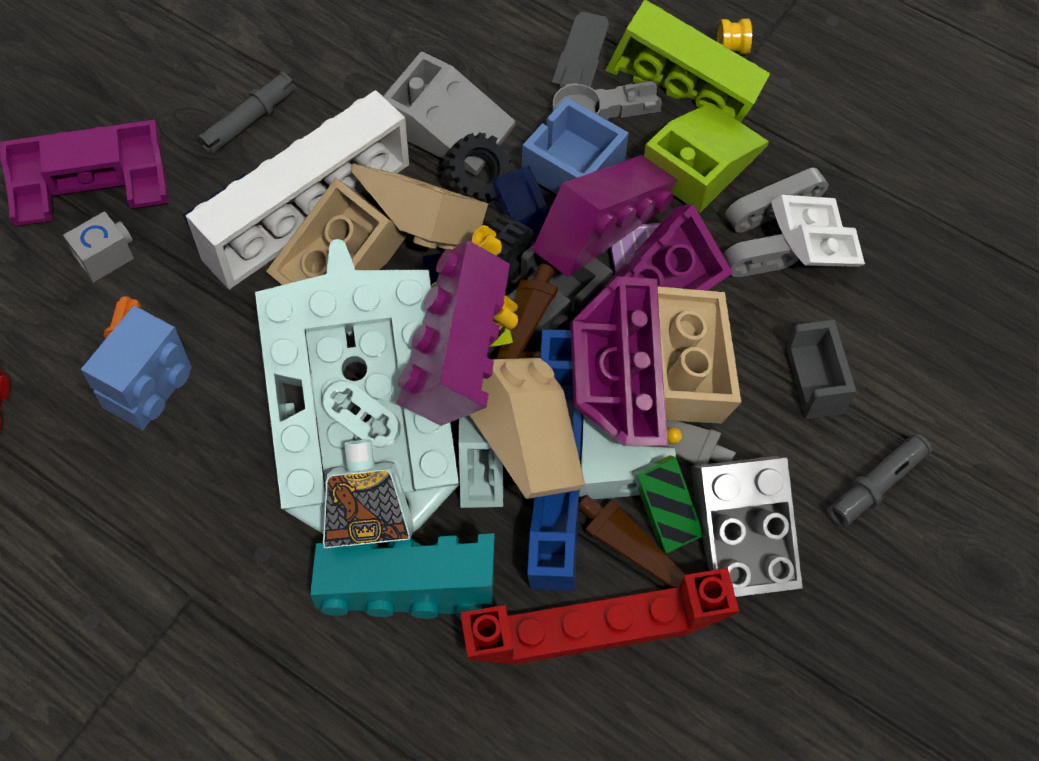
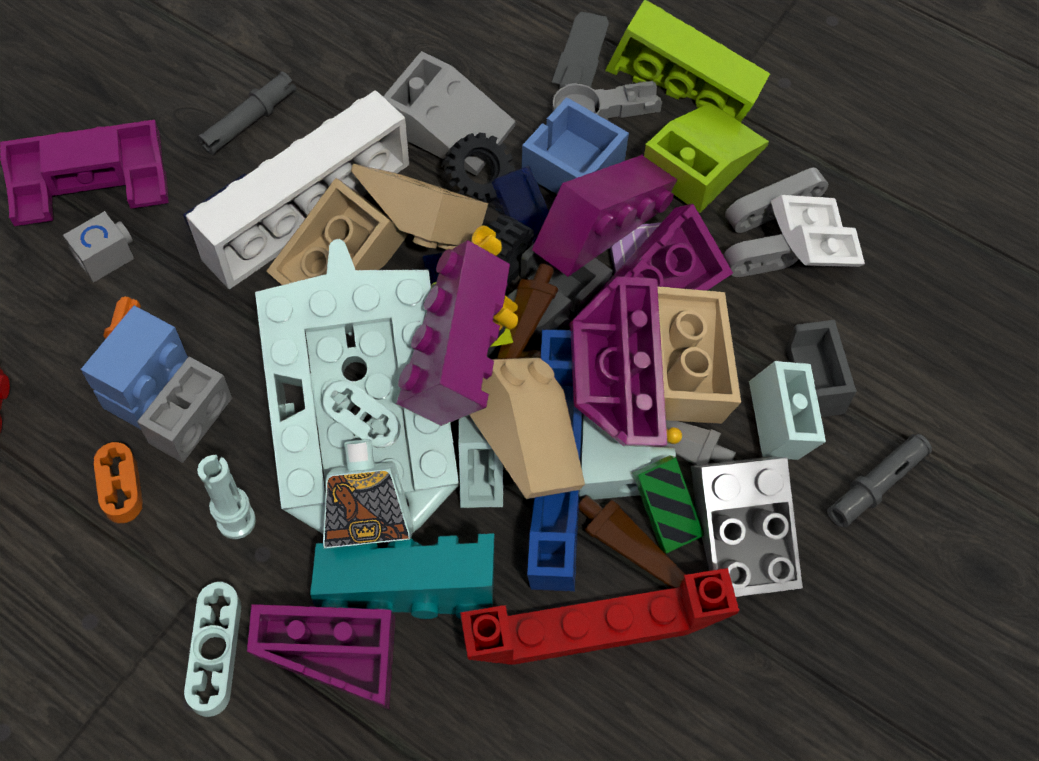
yellow wheel [717,19,752,55] -> none
none -> orange beam [94,442,143,523]
none -> light grey brick [137,357,232,463]
none -> light aqua beam [184,582,241,717]
none -> light aqua pin [197,455,256,539]
none -> magenta wedge [247,604,396,710]
none -> light aqua brick [749,361,826,460]

